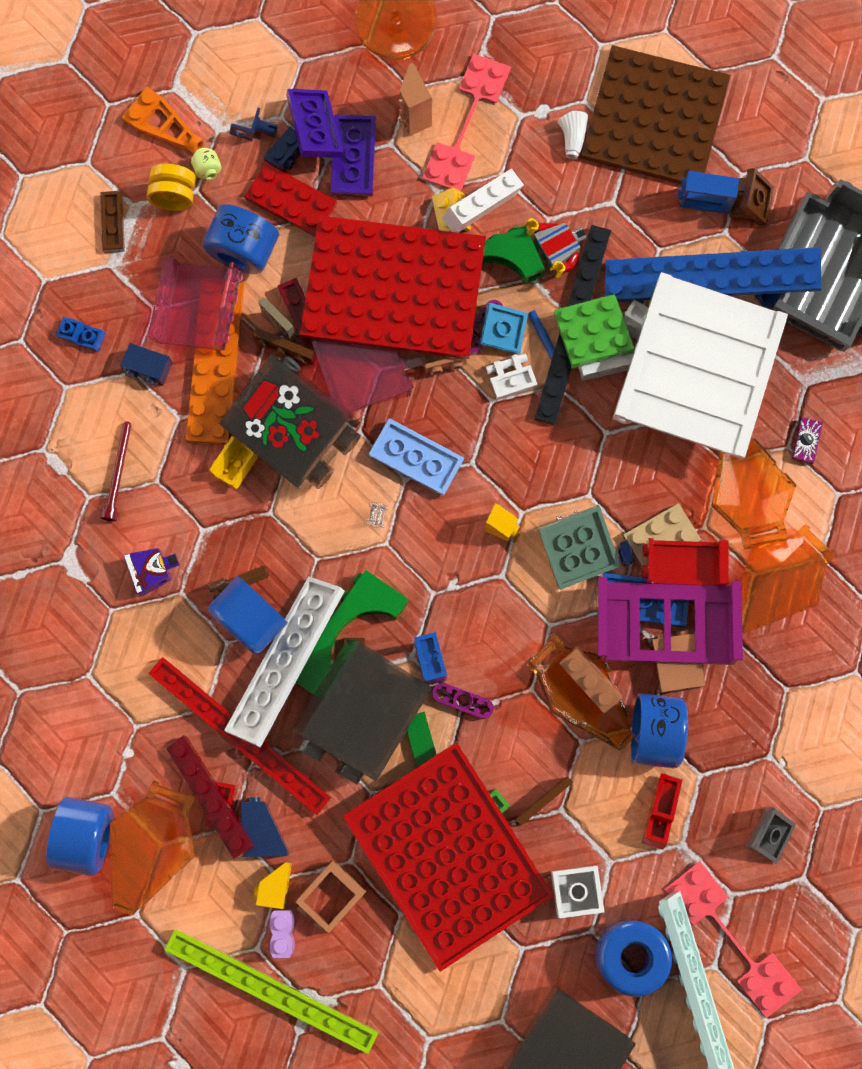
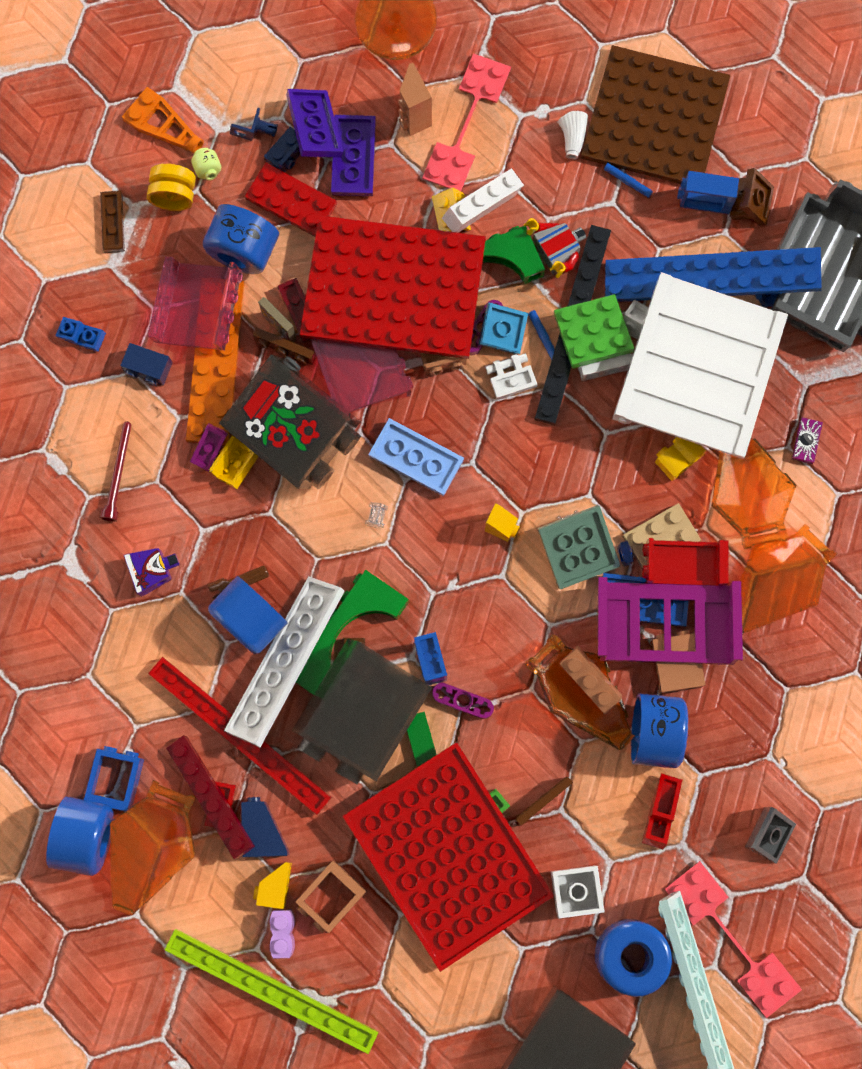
none -> blue window [84,746,144,812]
none -> magenta plate [190,423,228,471]
none -> blue piece [604,163,653,198]
none -> yellow brick [655,437,706,481]

